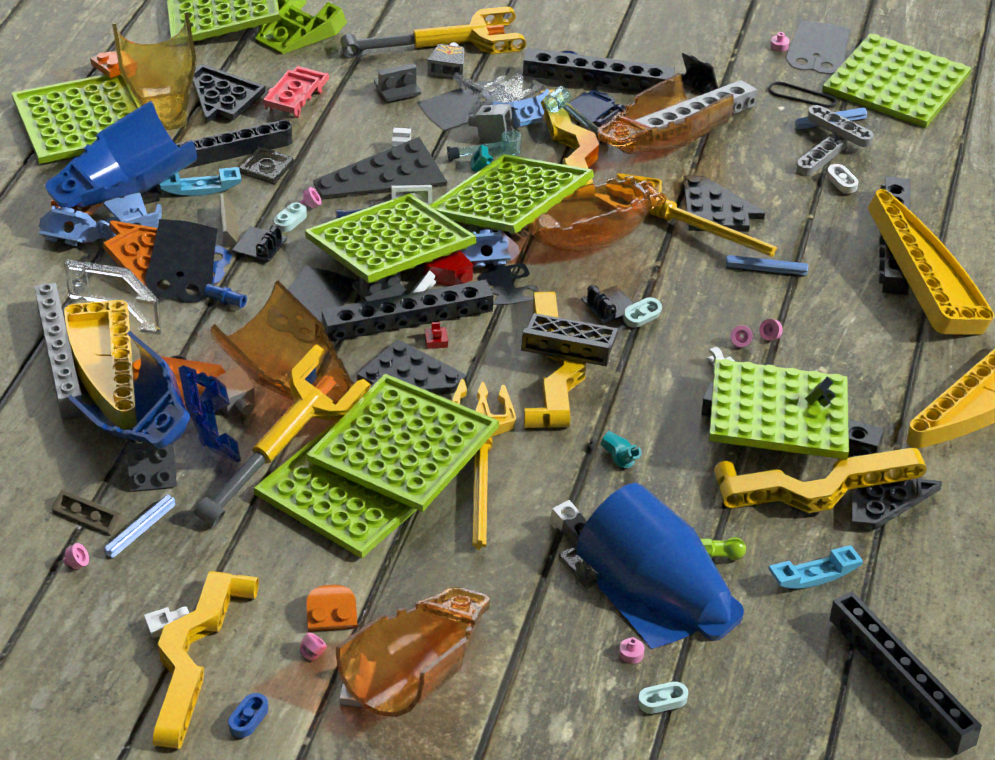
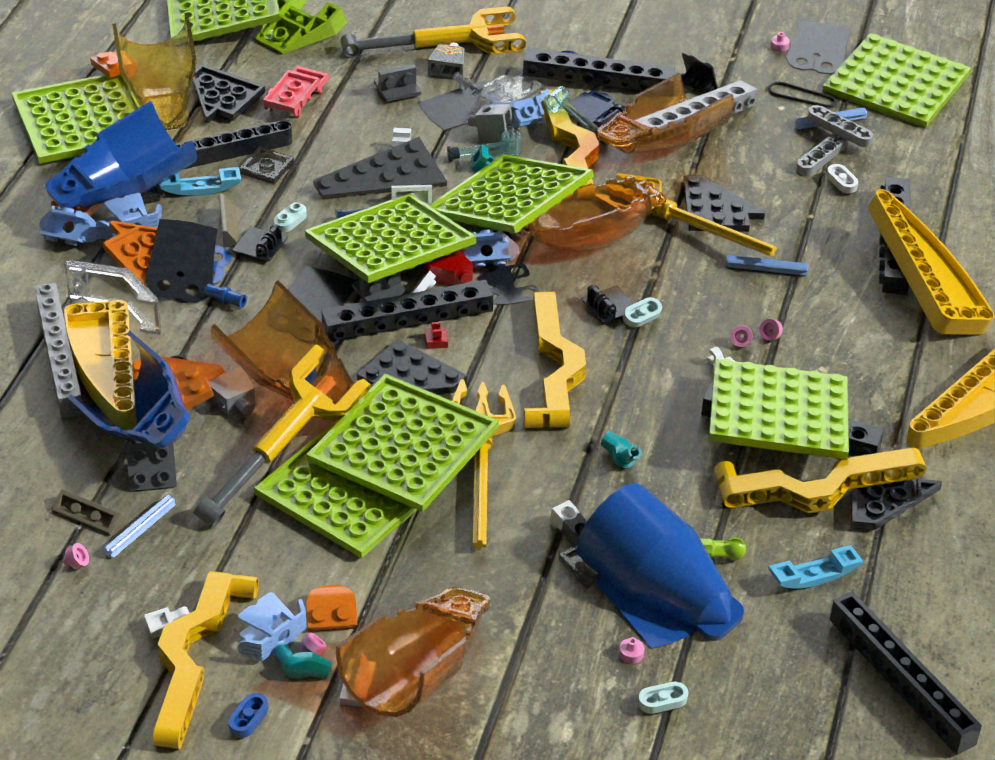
clear blue windscreen [178,365,241,463] -> none
bright pink tile [300,187,322,209] -> none
black fence [521,313,618,367] -> none
black tile [805,376,836,408] -> none
none -> light blue piece [238,592,307,661]
none -> teal arm [273,644,332,679]

